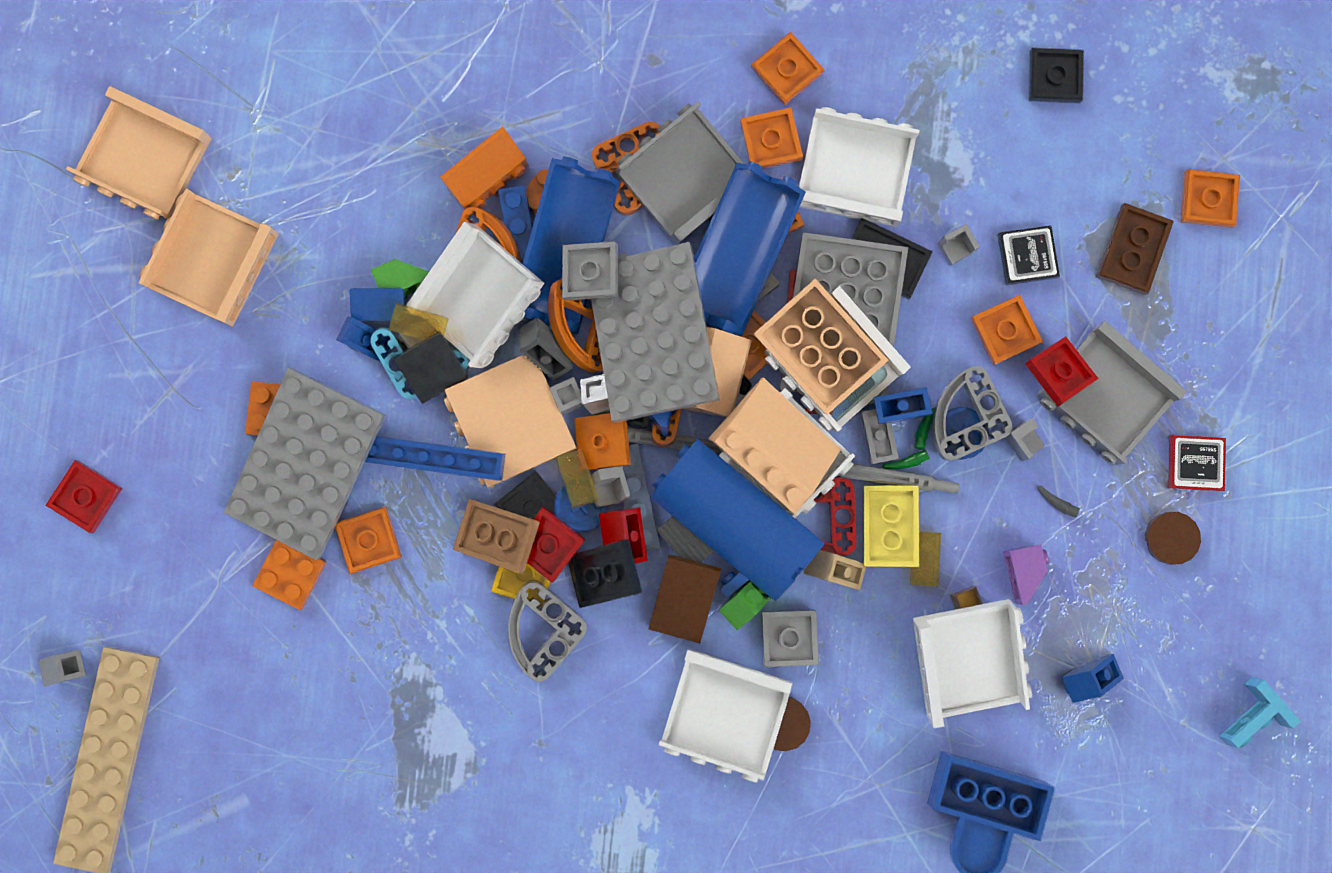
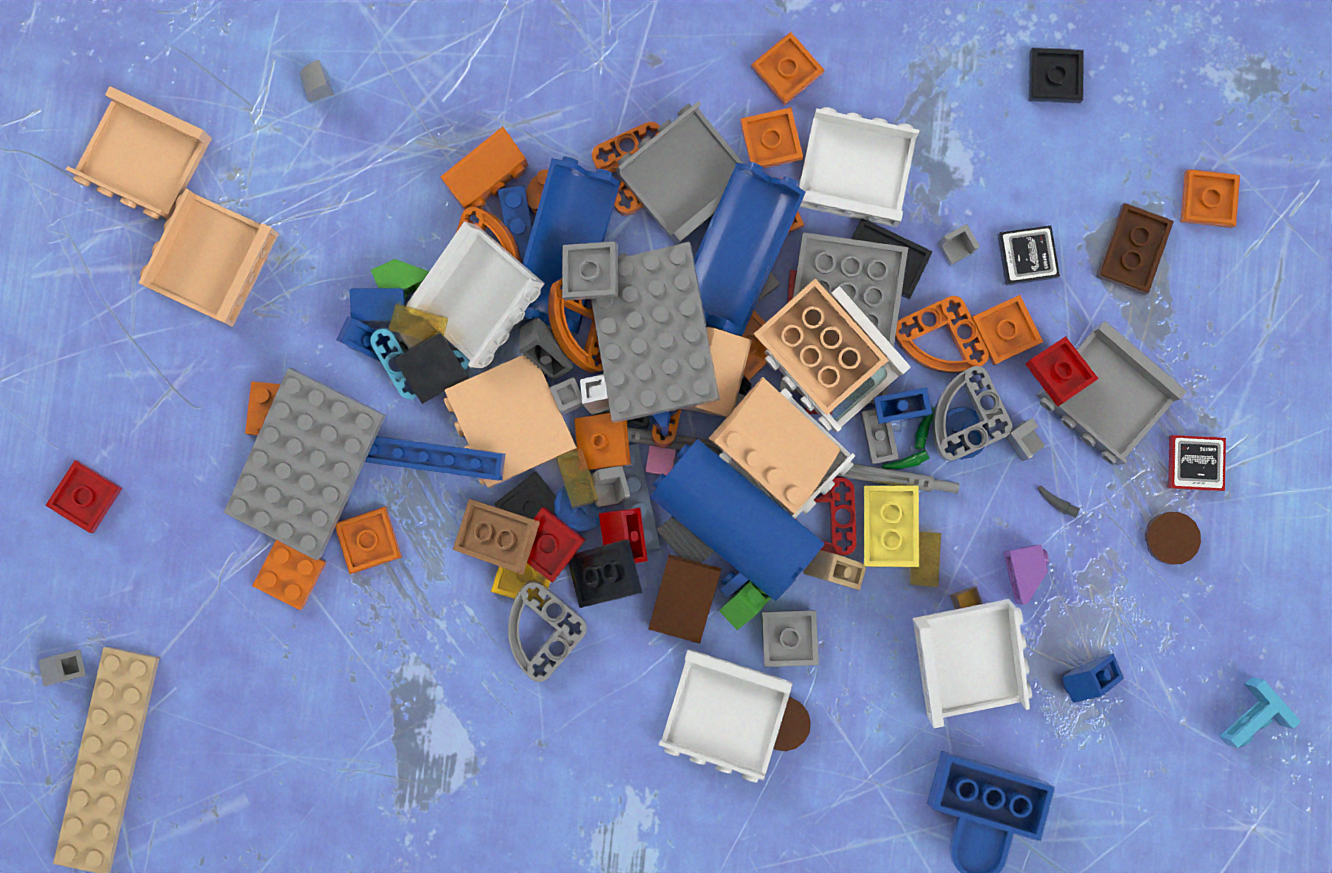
none -> light grey brick [300,60,334,102]
none -> bright pink tile [645,446,676,476]
none -> orange beam [895,296,989,373]

